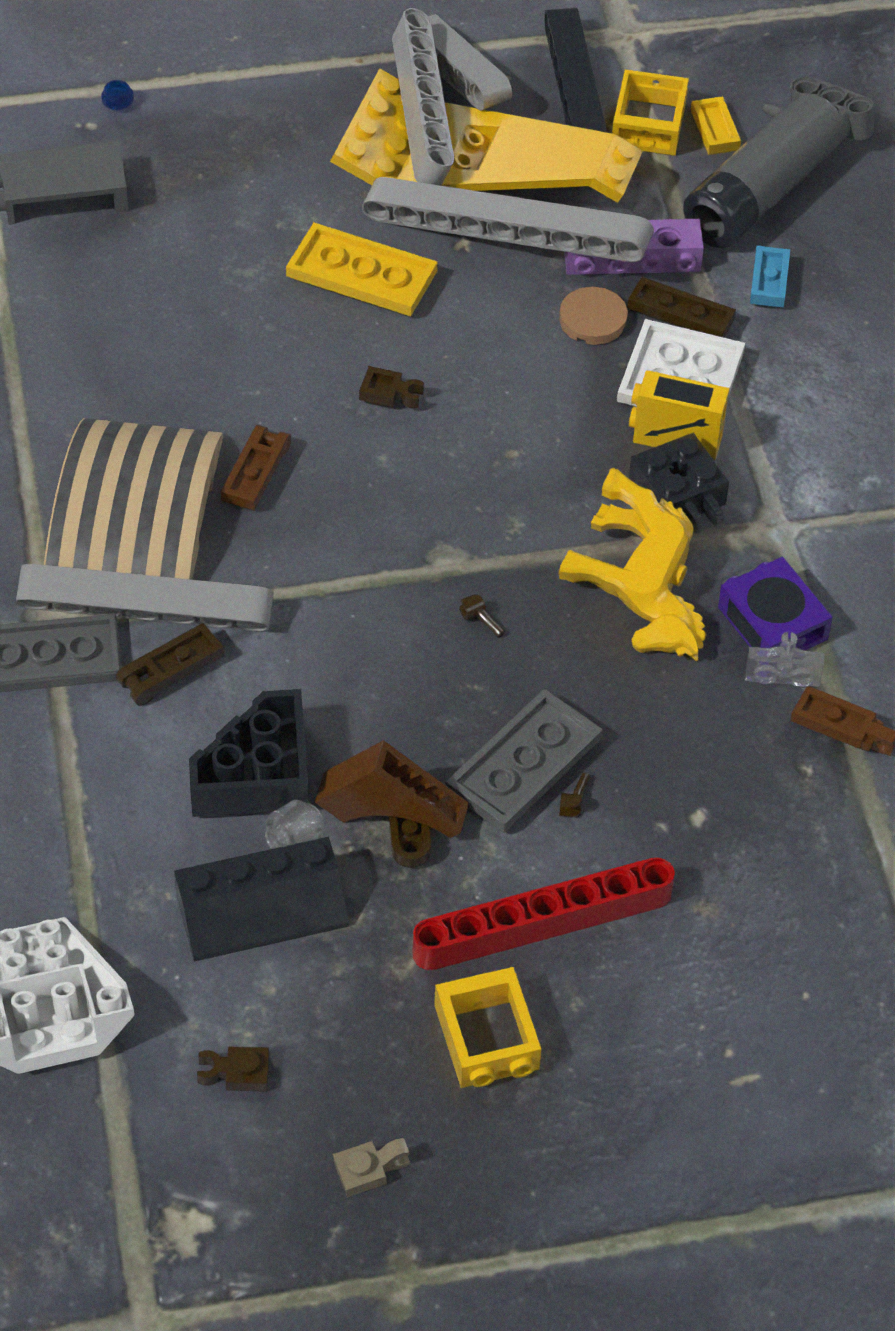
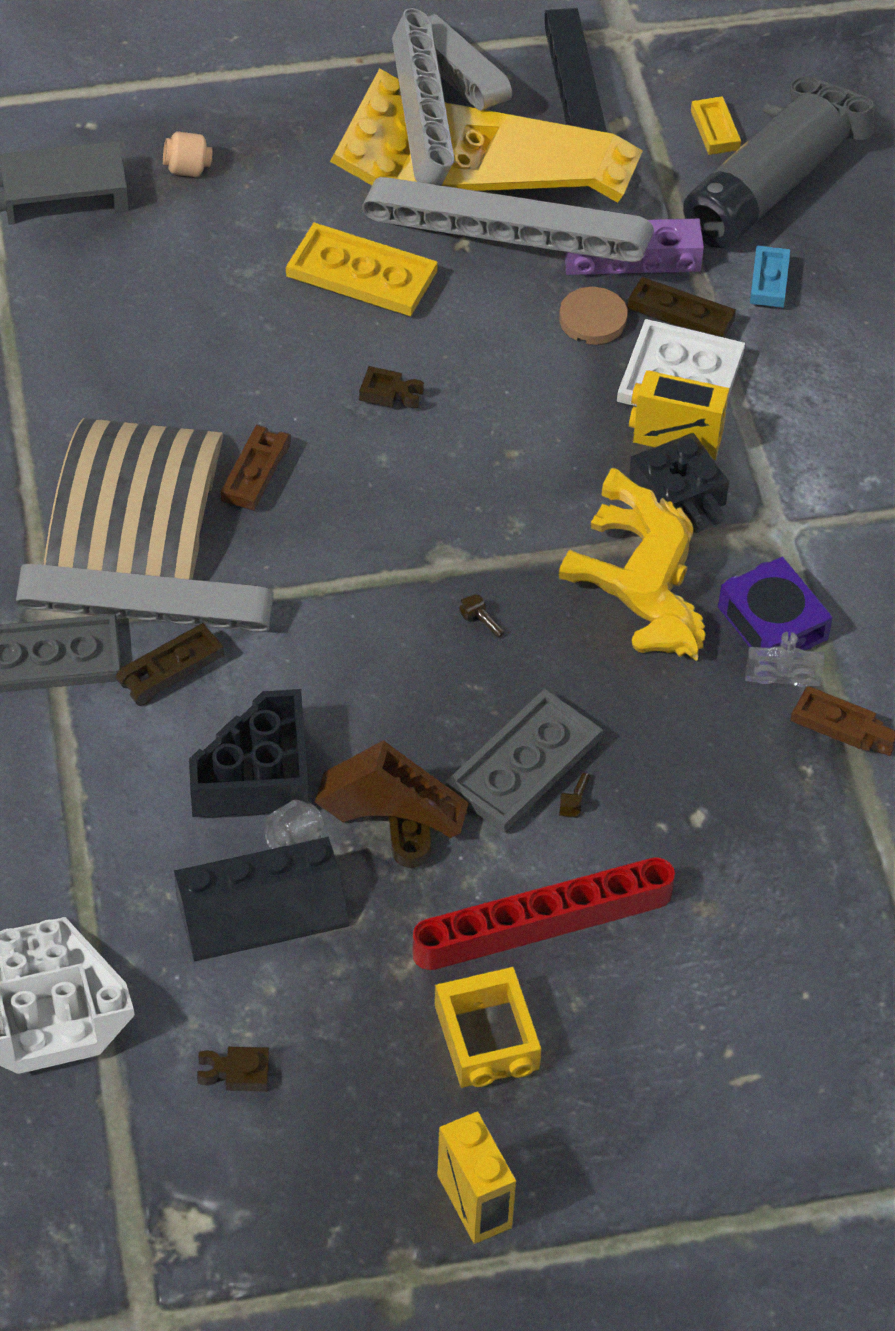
clear blue plate [101,80,134,110] -> none
dark tan plate [333,1138,410,1197] -> none
yellow window [612,69,689,156] -> none
none -> light nougat head [163,131,213,177]
none -> yellow brick [437,1111,516,1244]

